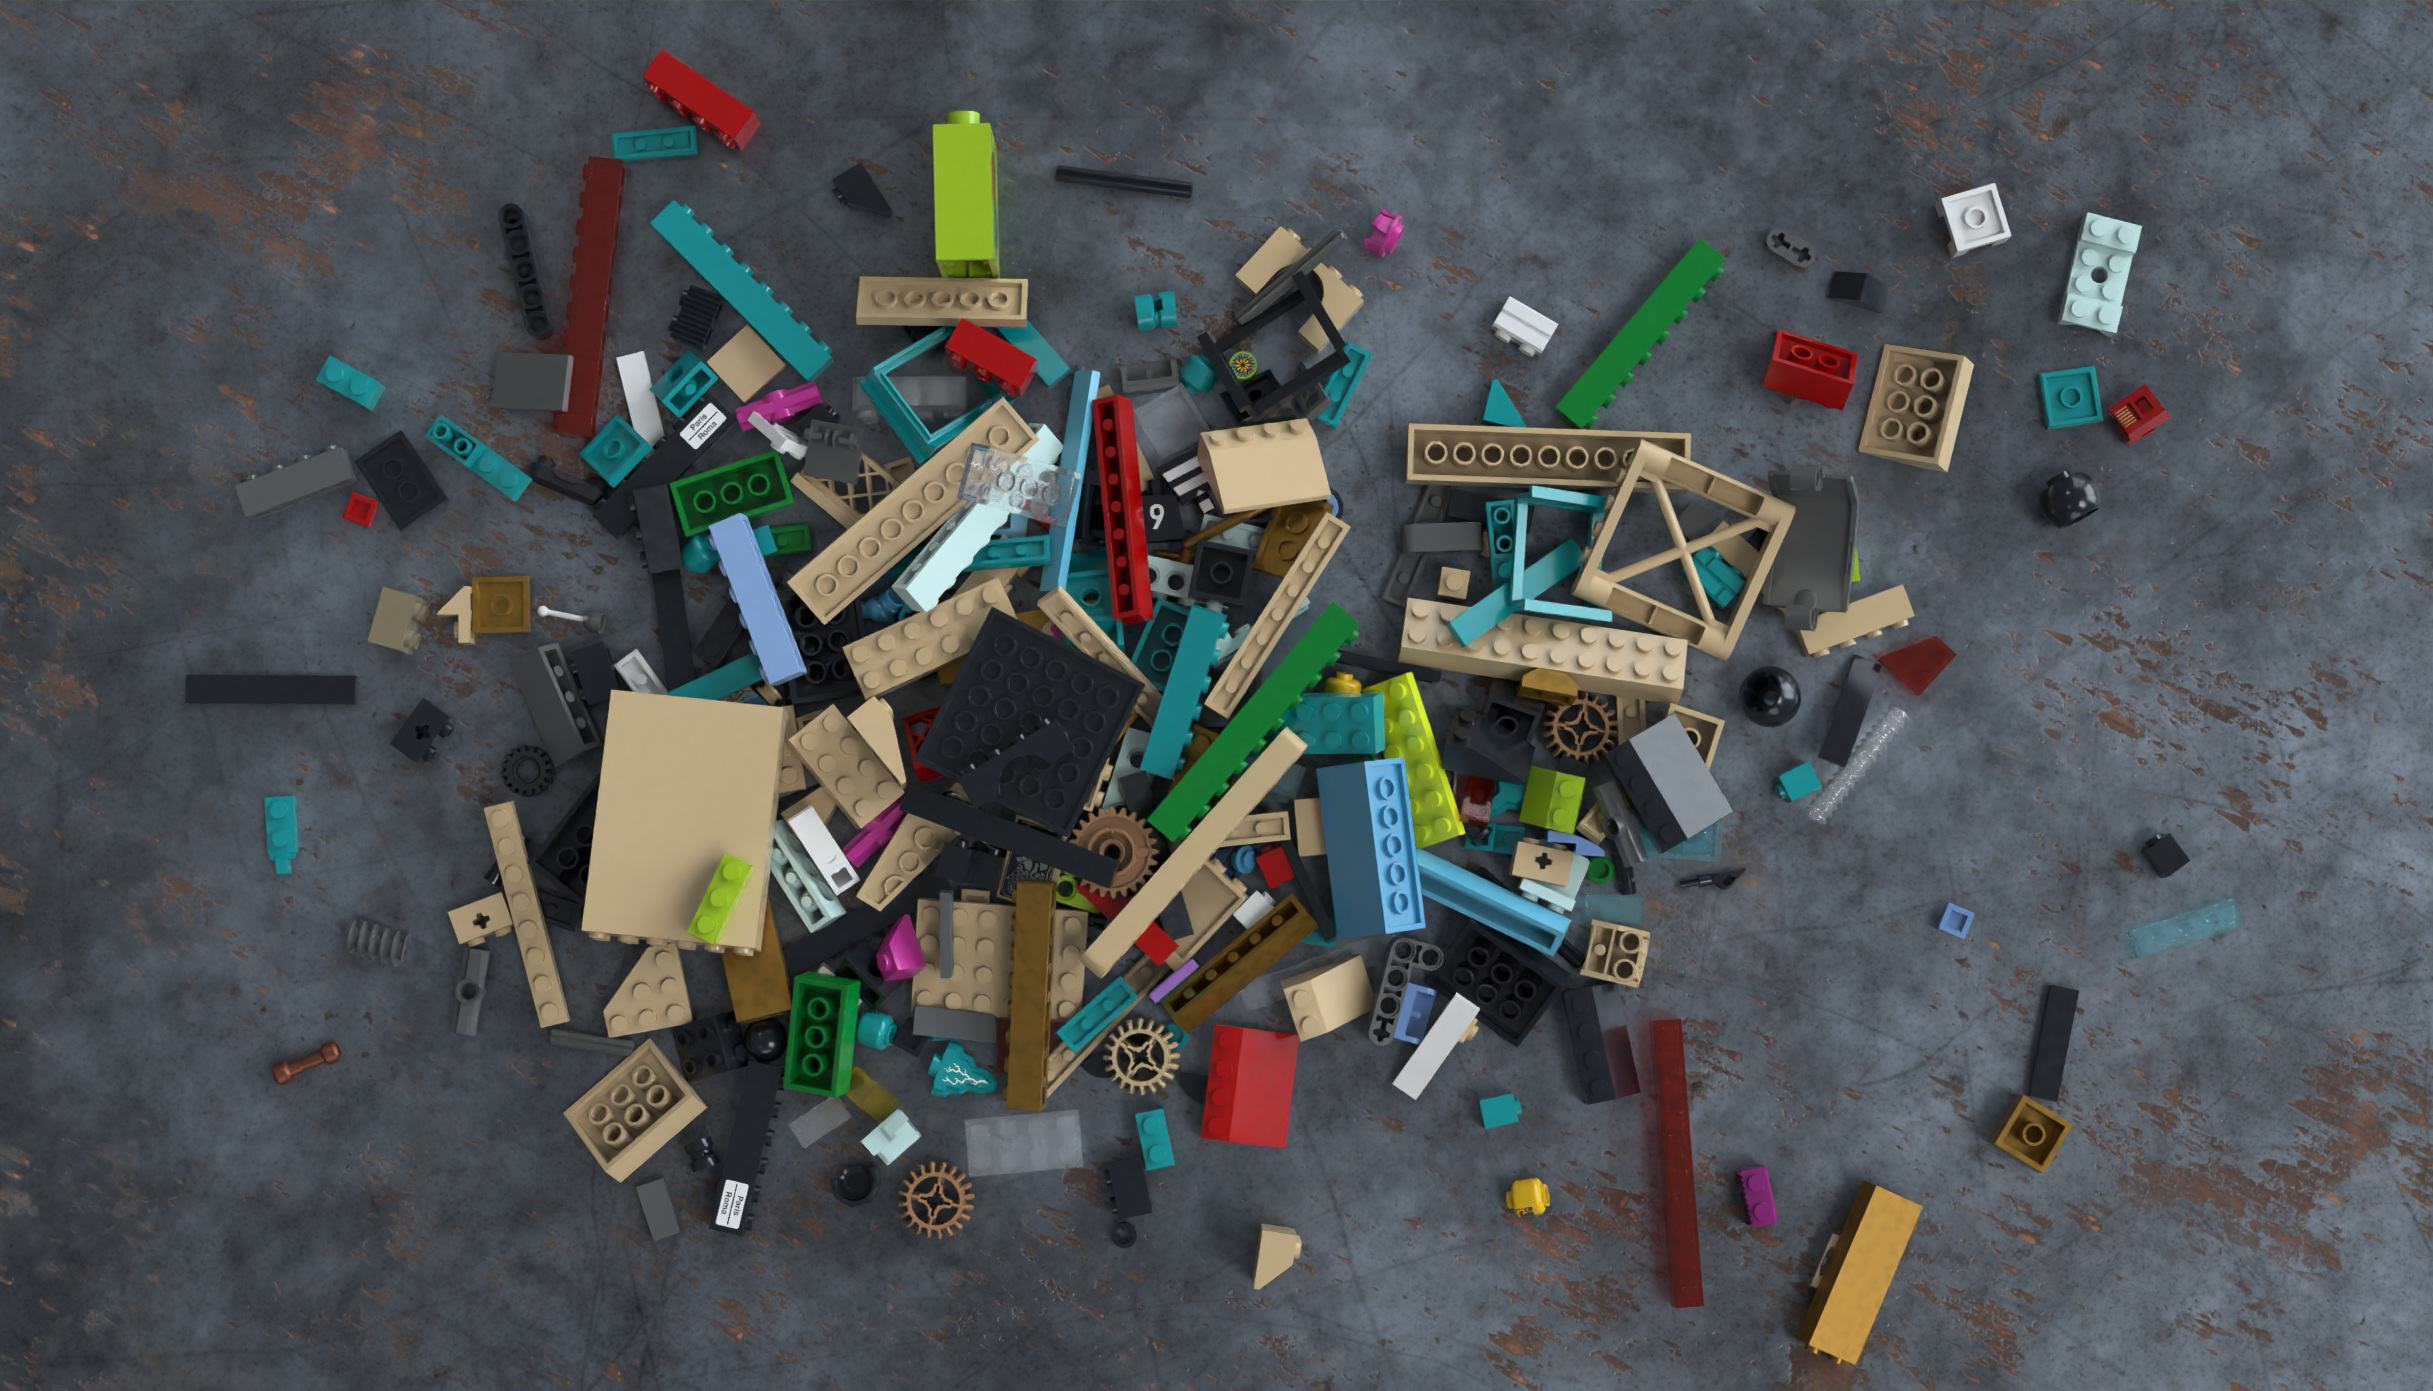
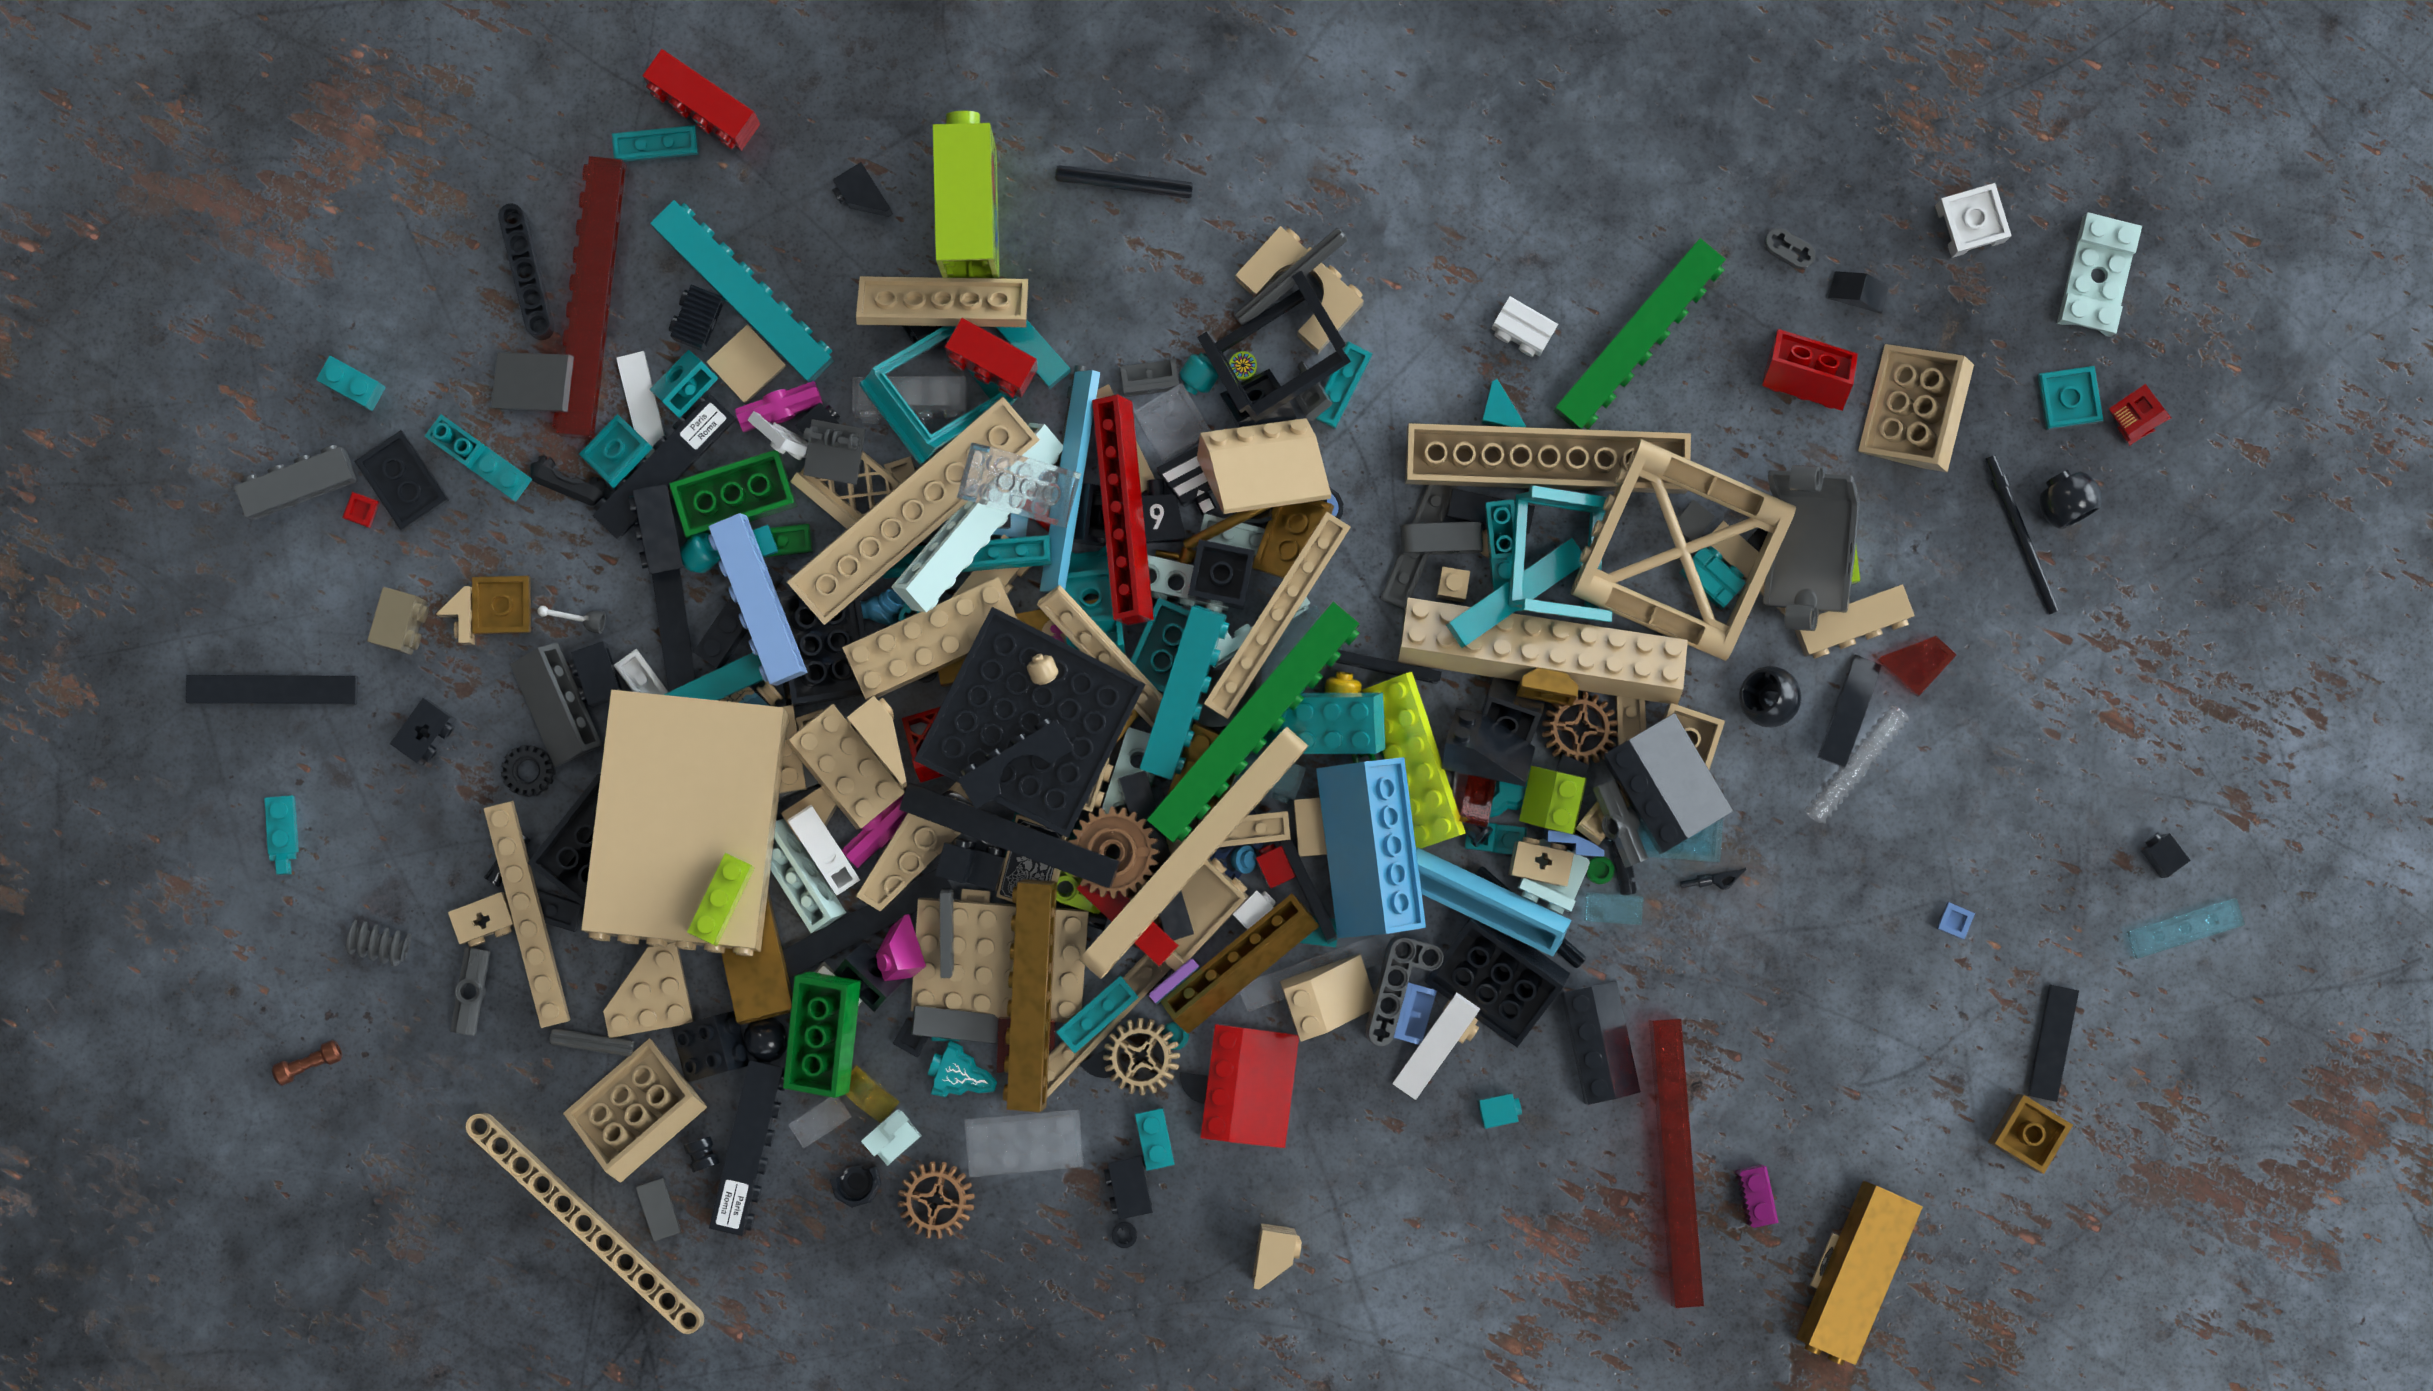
teal head [856,1010,897,1050] -> none
teal wheel [1134,291,1178,332] -> none
dark pink piece [1363,209,1405,258] -> none
yellow head [1506,1178,1550,1217] -> none
tan slope [1580,919,1650,988] -> none
teal brick [1774,761,1822,803] -> none
none -> tan beam [466,1113,704,1334]
none -> tan piece [1027,654,1058,685]
none -> black bar [1986,455,2060,615]

